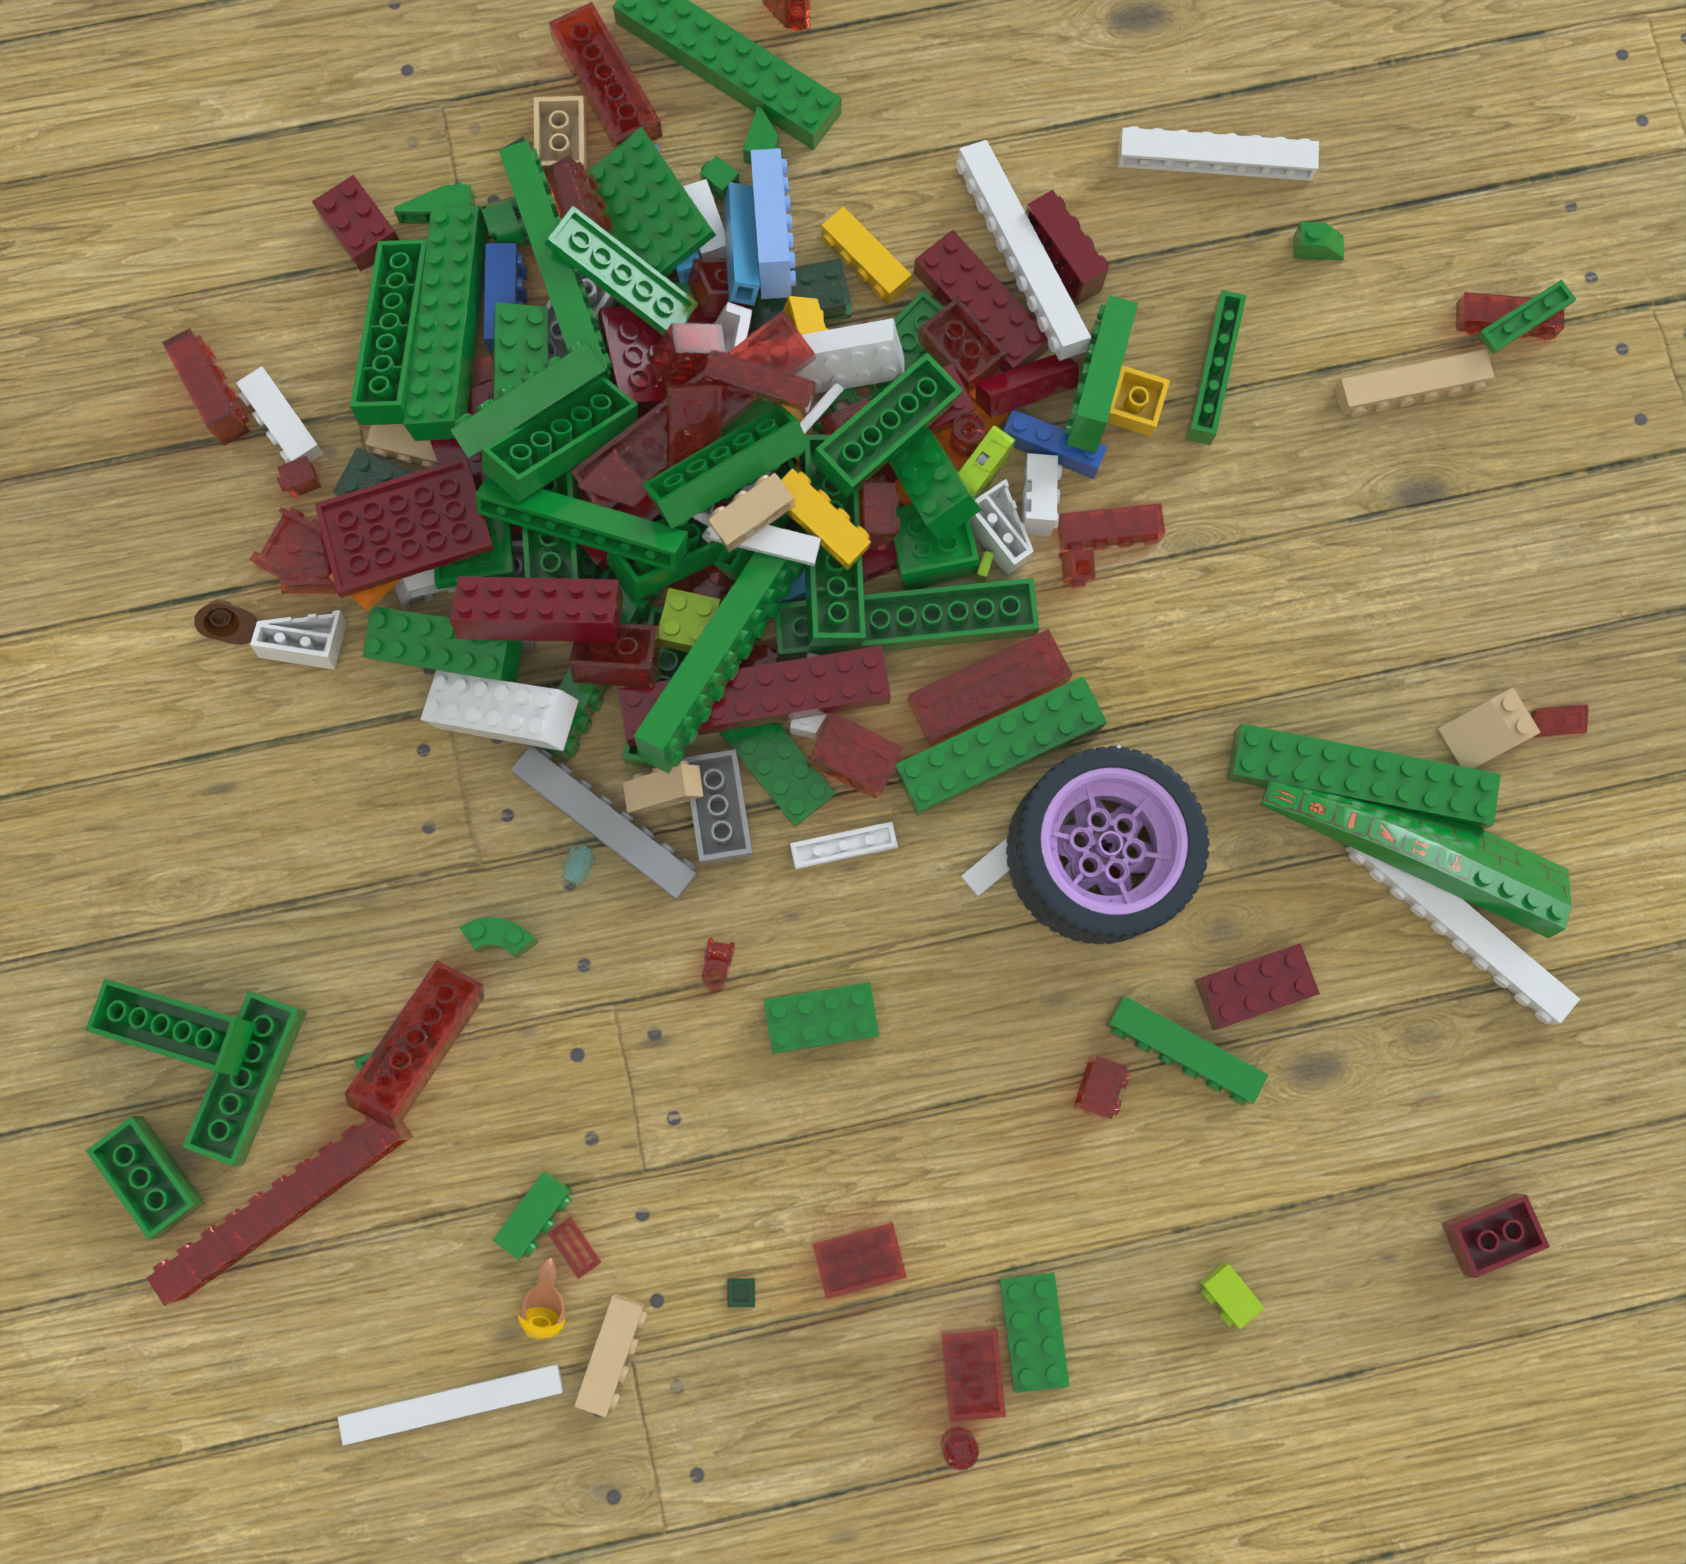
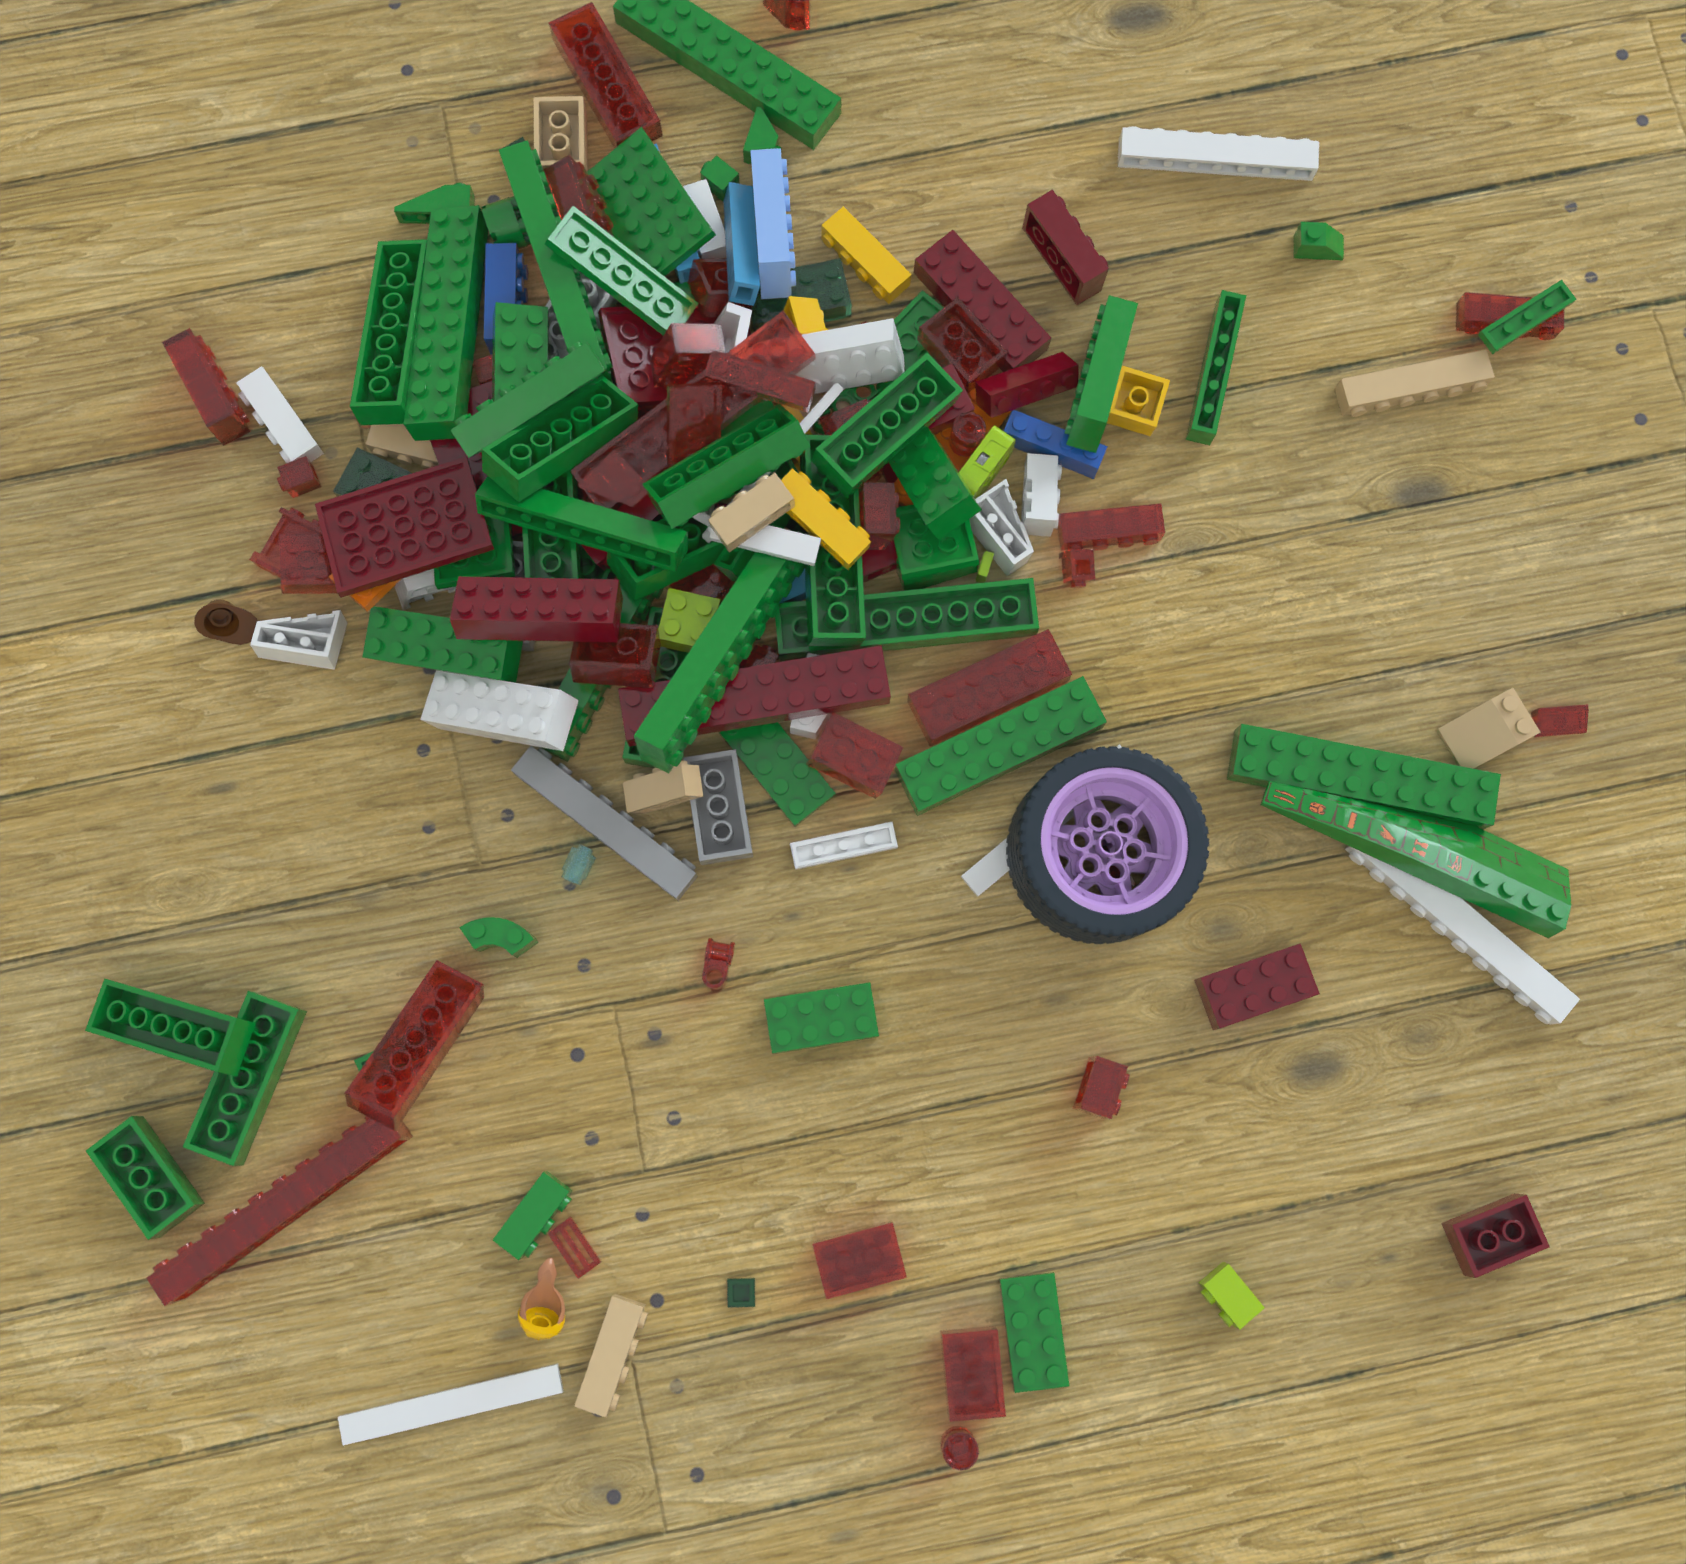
dark red brick [312,175,399,272] -> none
white brick [956,140,1091,361] -> none
green brick [1106,996,1268,1106] -> none

